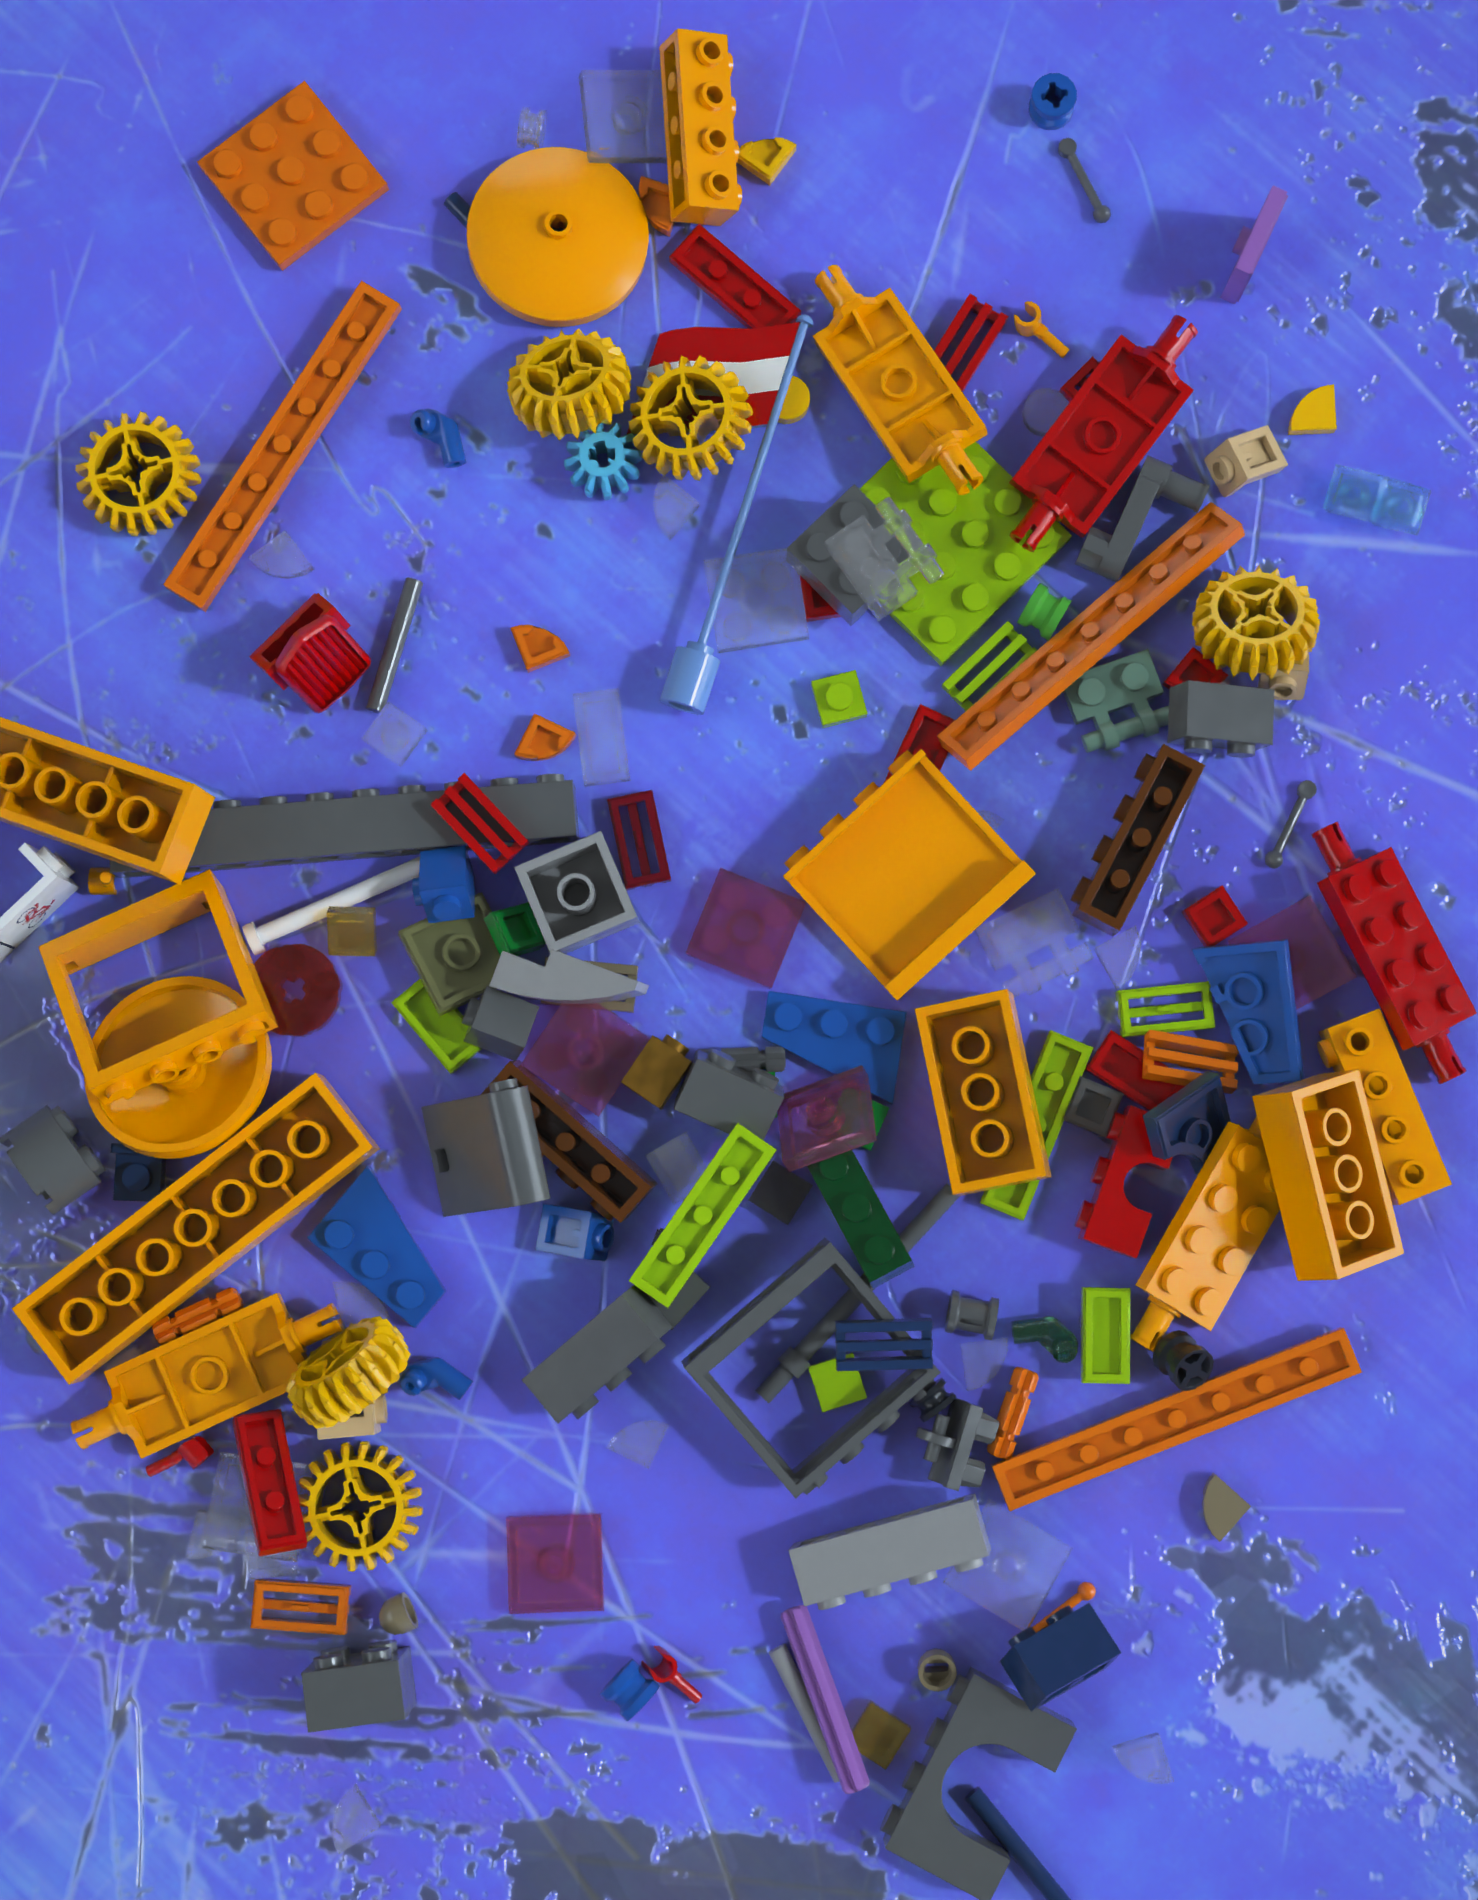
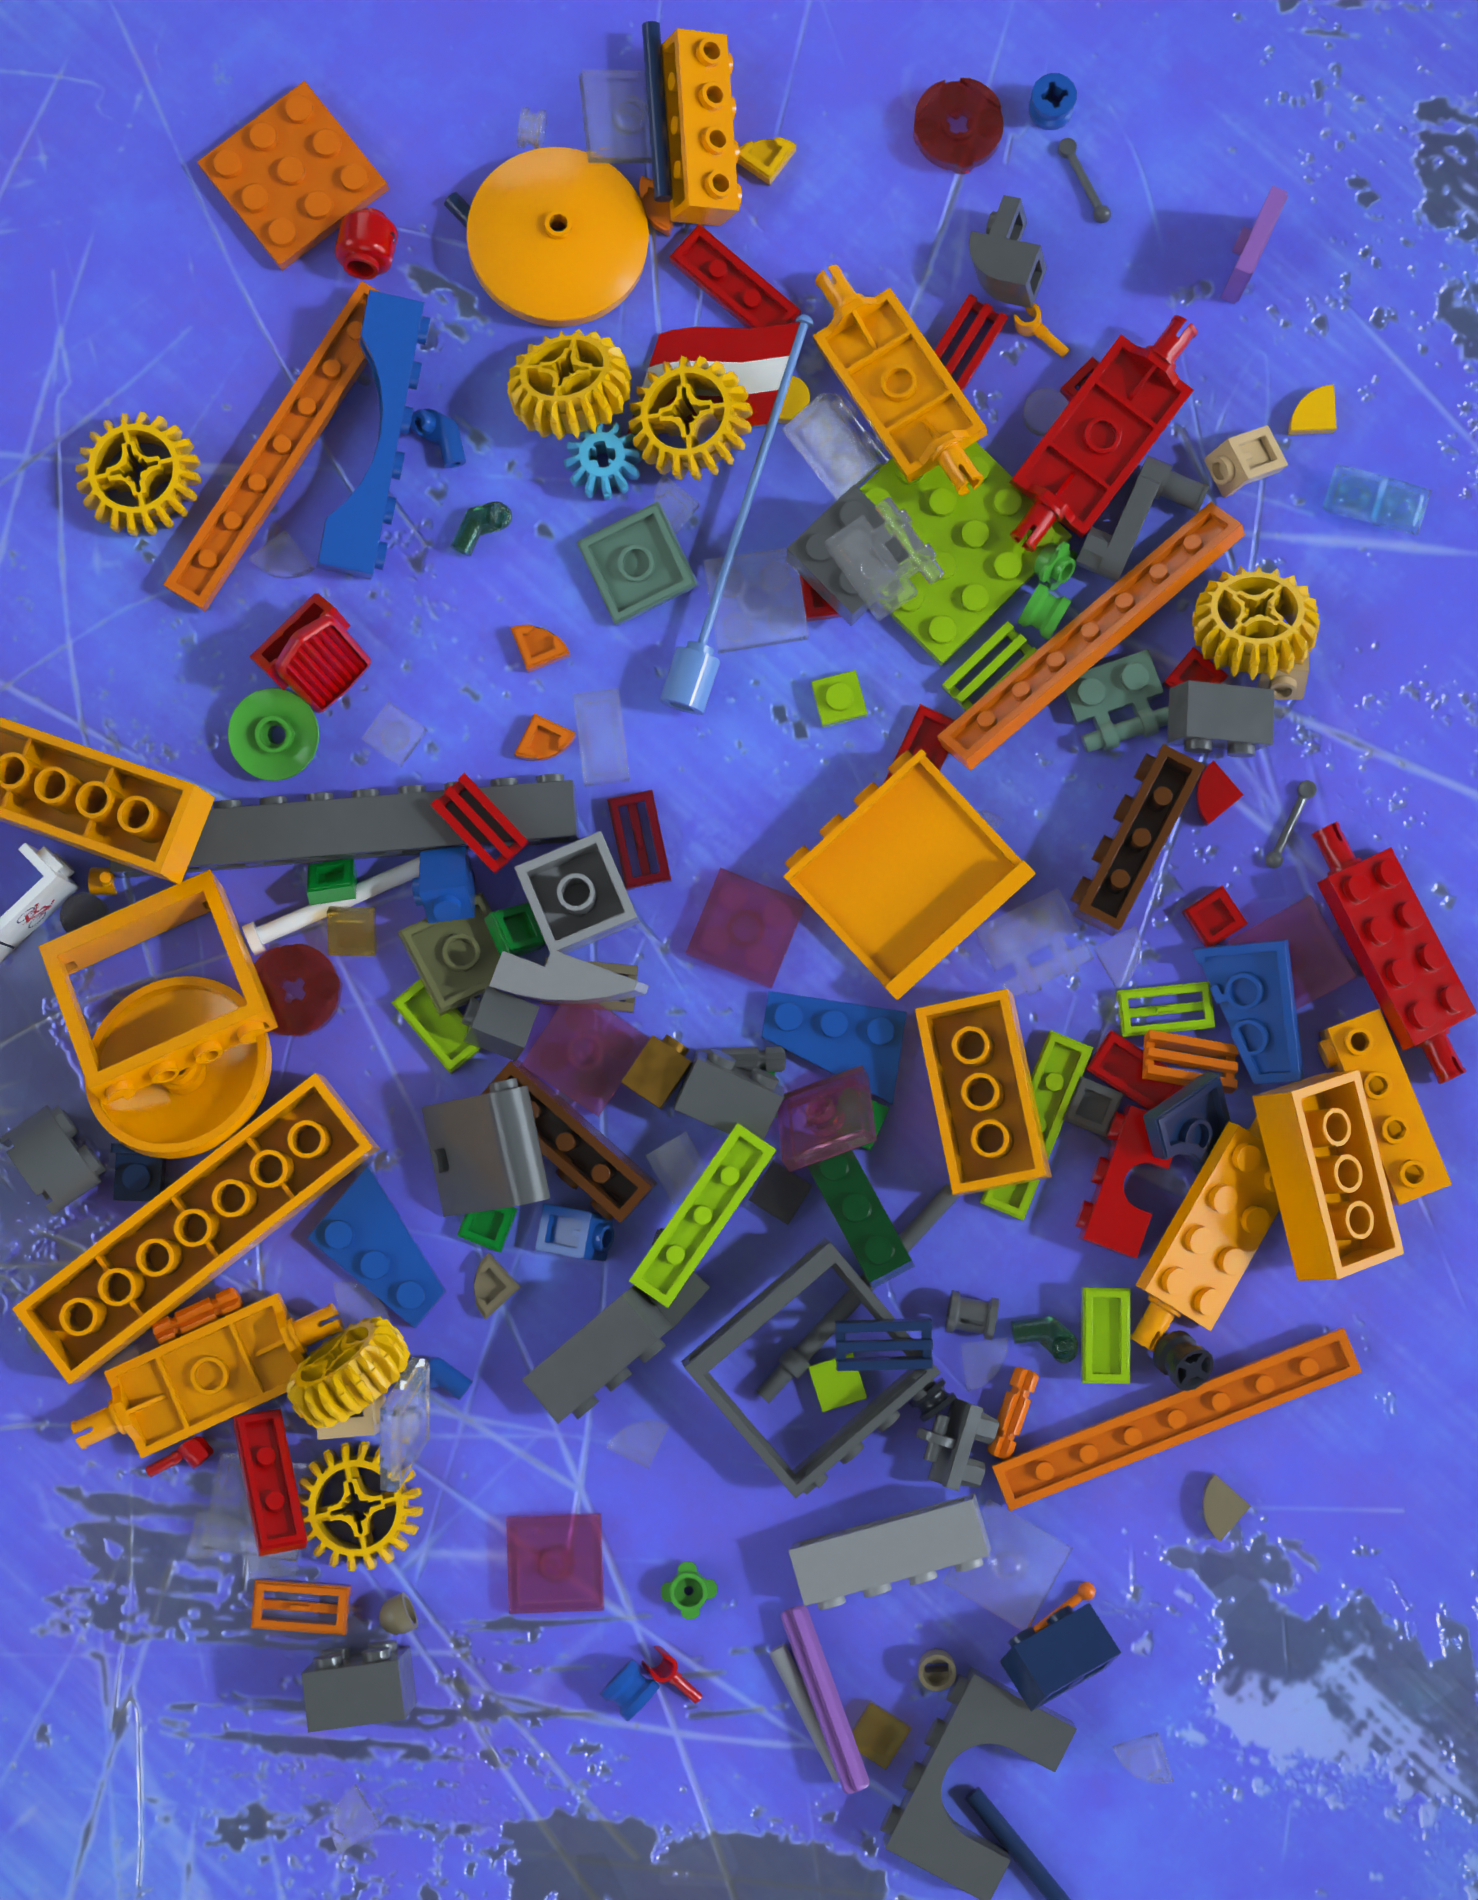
dark grey bar [366,578,423,714] -> none
none -> clear smoke tile [60,892,110,933]
none -> bright green dish [228,688,319,781]
none -> green tile [307,858,357,905]
none -> blue arch [316,290,430,579]
none -> red head [334,208,398,280]
none -> clear plate [380,1357,430,1493]
none -> arm [450,501,512,556]
none -> green tile [457,1207,519,1253]
none -> dark tan tile [474,1253,521,1319]
none -> sand green plate [576,501,699,626]
none -> dark blue bar [642,21,673,202]
none -> bright green plate [661,1561,717,1620]
none -> clear bracket [781,393,889,500]
none -> clear red plate [913,78,1004,174]
none -> dark grey brick [969,195,1047,308]
none -> bright green plate [1034,541,1077,591]
none -> red tile [1196,760,1243,827]

